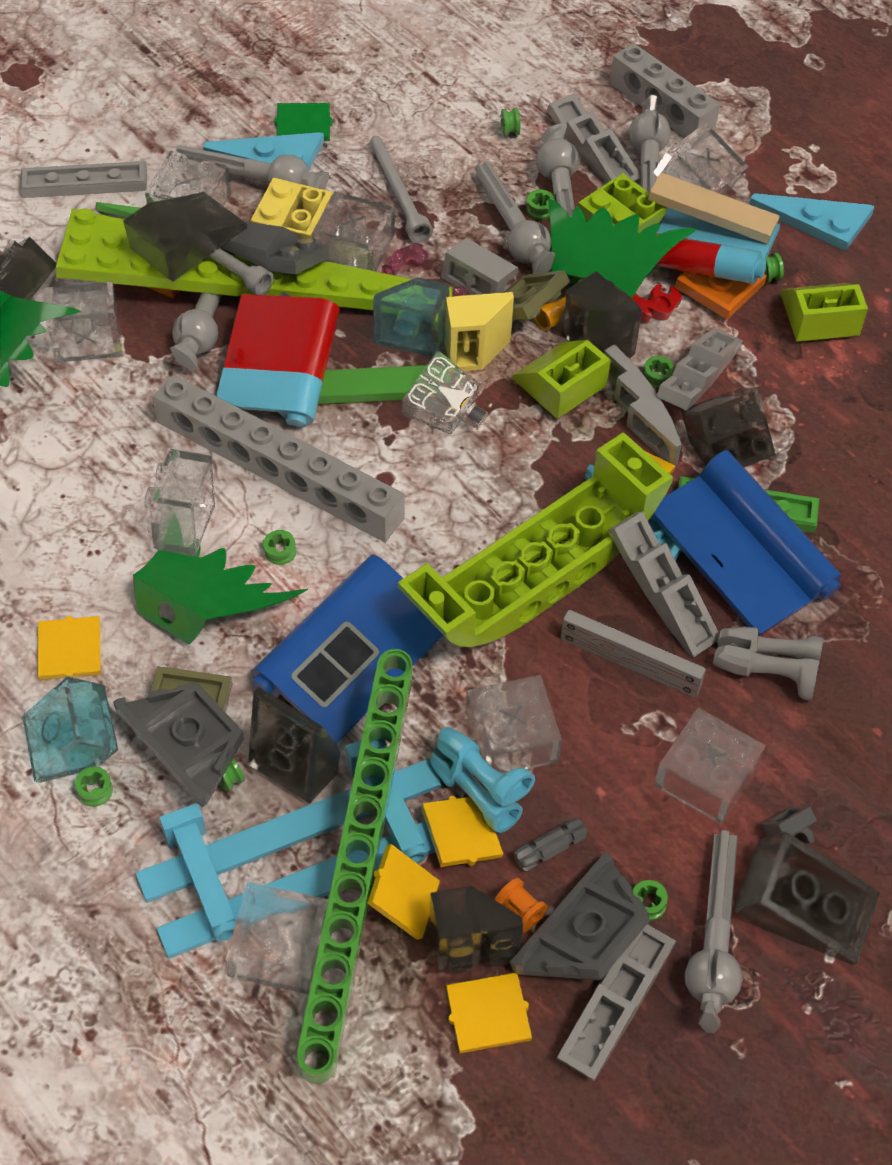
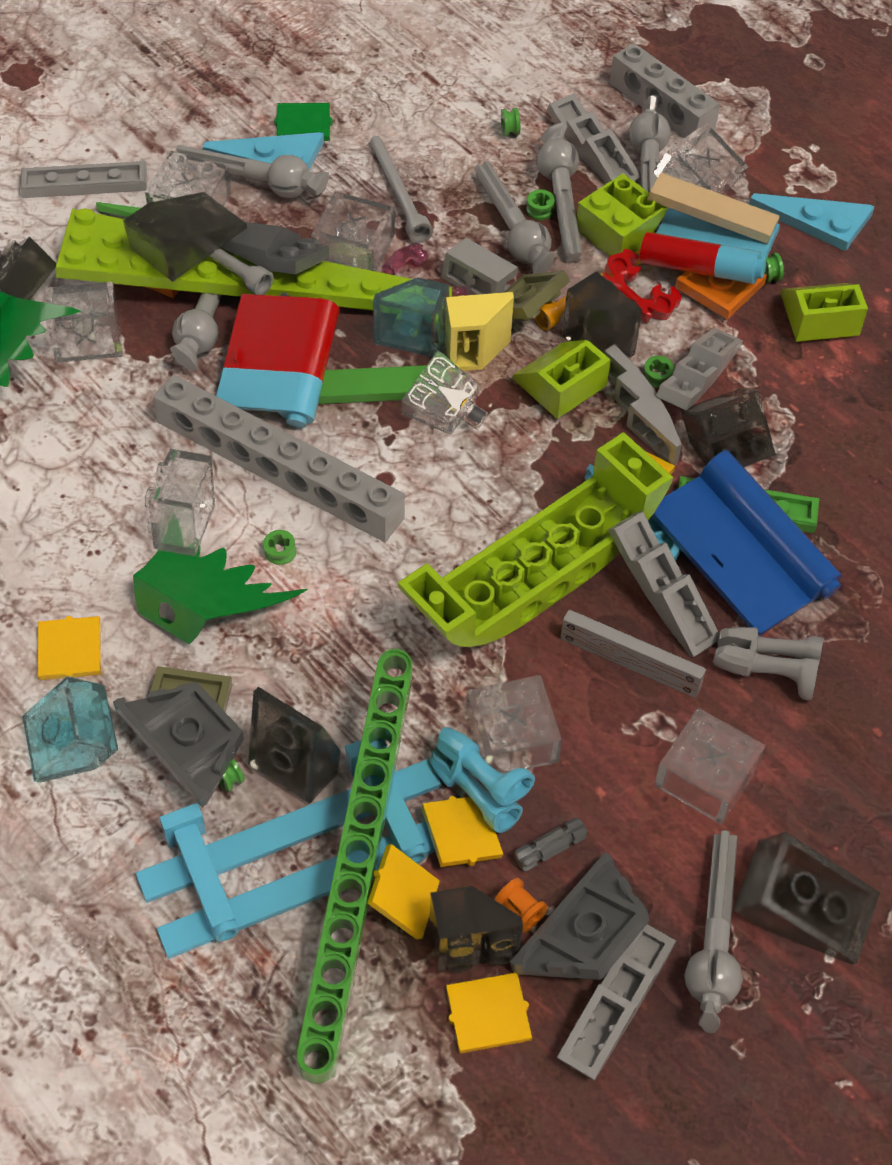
bright green bush [75,766,113,807] -> none
clear brick [226,882,329,994] -> none
light yellow slope [250,177,333,239] -> none
blue door [251,555,443,746] -> none
green piece [548,199,697,298] -> none
bright green bush [633,880,668,921] -> none
dark grey tile [761,806,817,853] -> none

